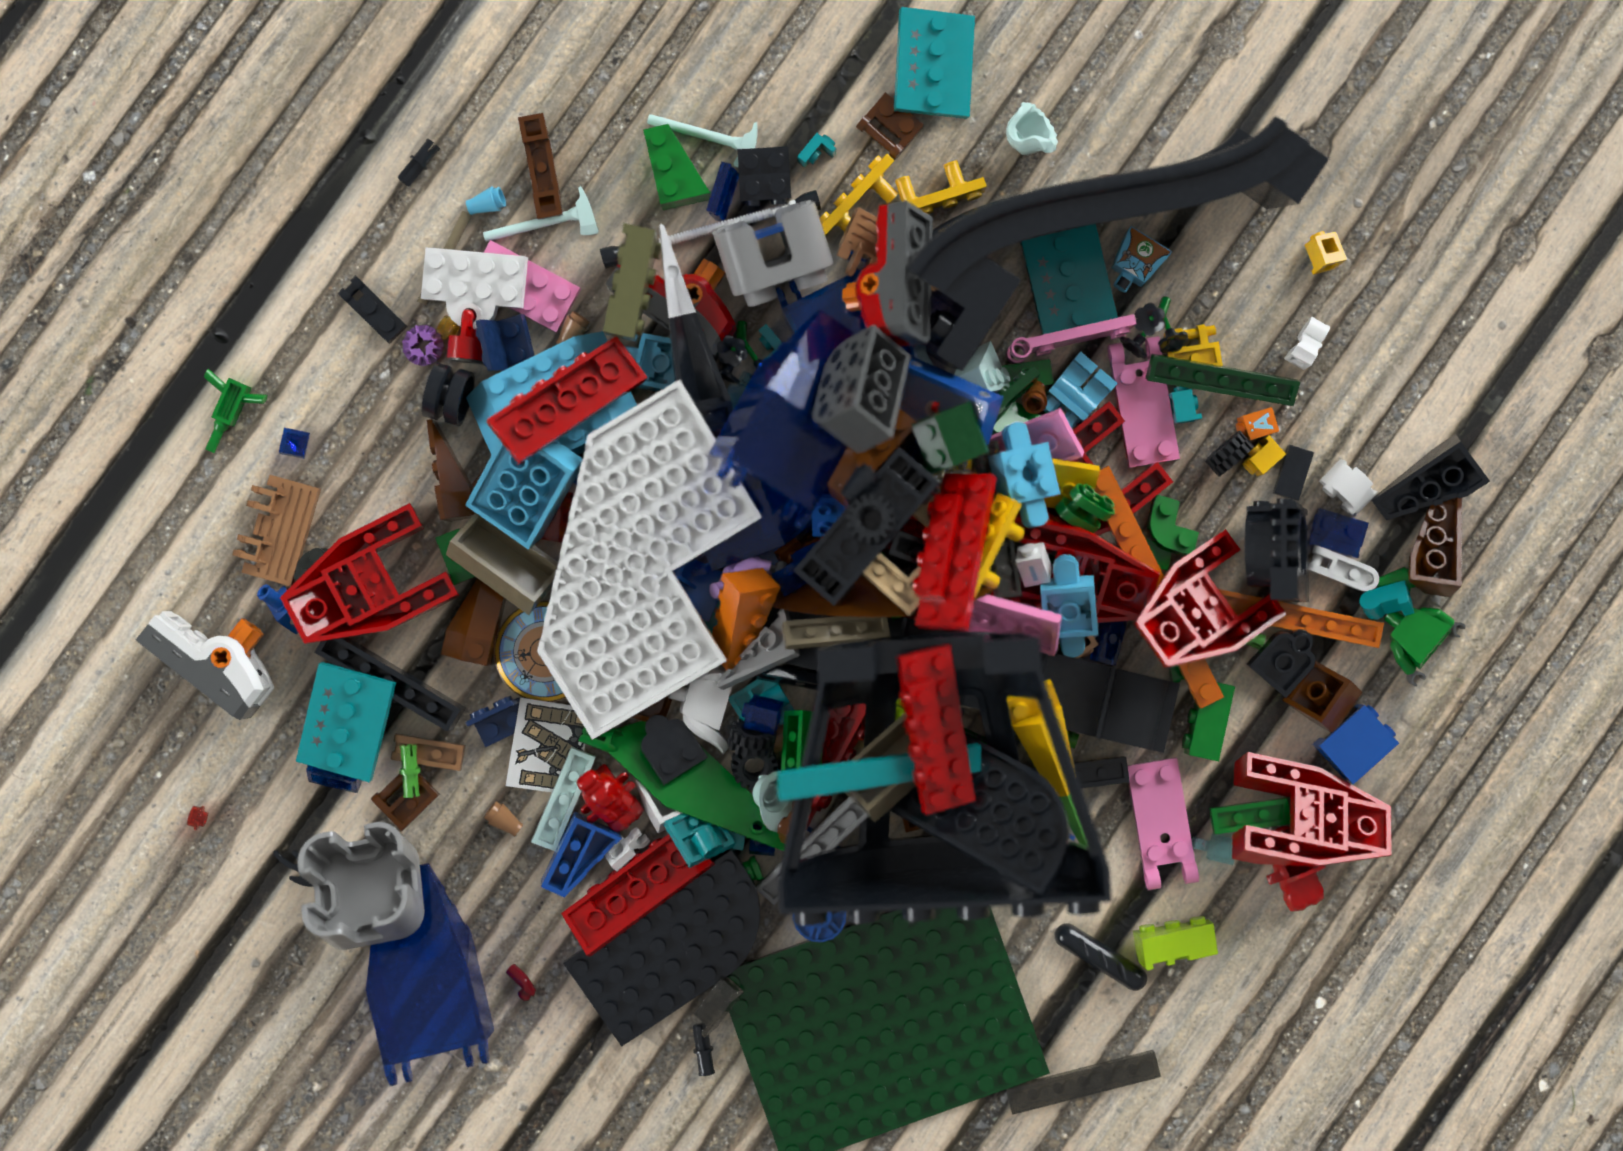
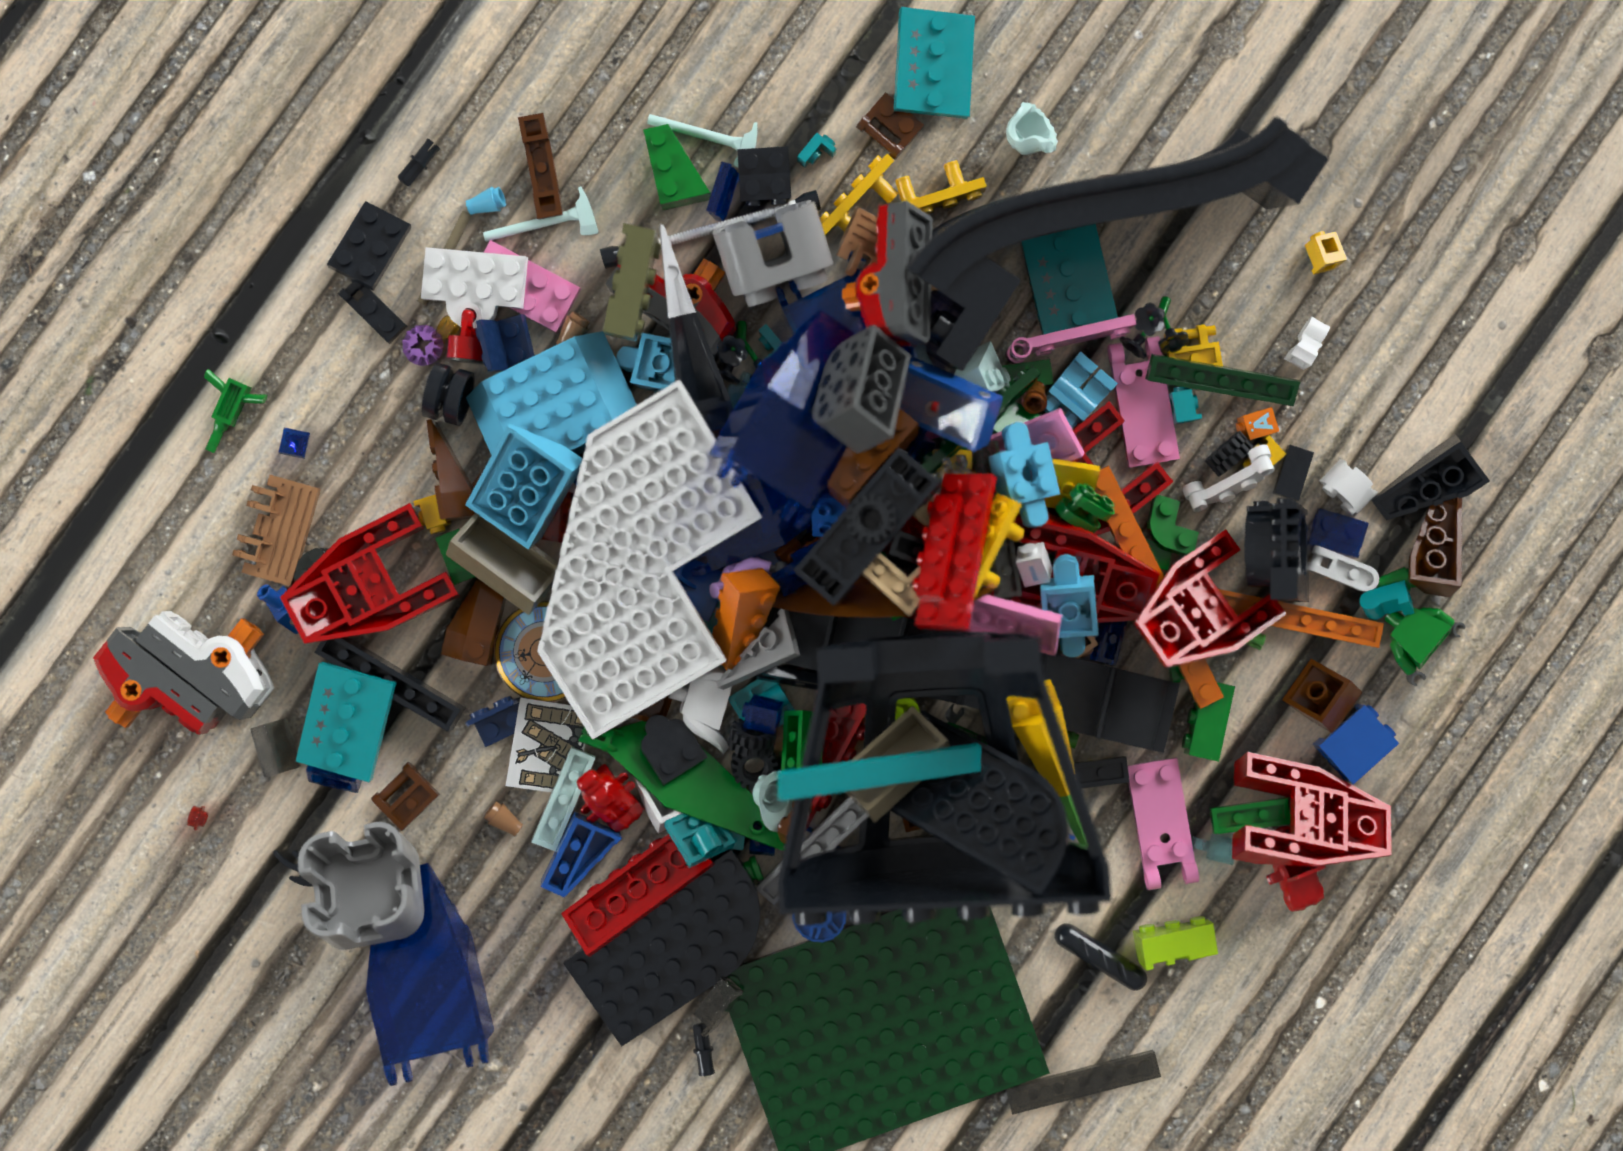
medium nougat plate [391,734,466,771] -> none
bright green pin [399,744,421,798] -> none
red plate [487,336,648,465] -> none
dark red arm [506,964,536,1001] -> none
white plate [605,827,650,871] -> none
dark tan plate [782,616,890,650] -> none
black cone [840,463,880,503] -> none
red plate [896,644,975,815] -> none
dark green slope [911,401,989,474] -> none
torso [1111,226,1172,293] -> none
black plate [1247,629,1315,698] -> none
none -> piece [93,627,227,735]
none -> clear smoke panel [251,718,301,777]
none -> black plate [327,201,411,291]
none -> yellow brick [413,495,451,535]
none -> white plate [1182,445,1275,512]

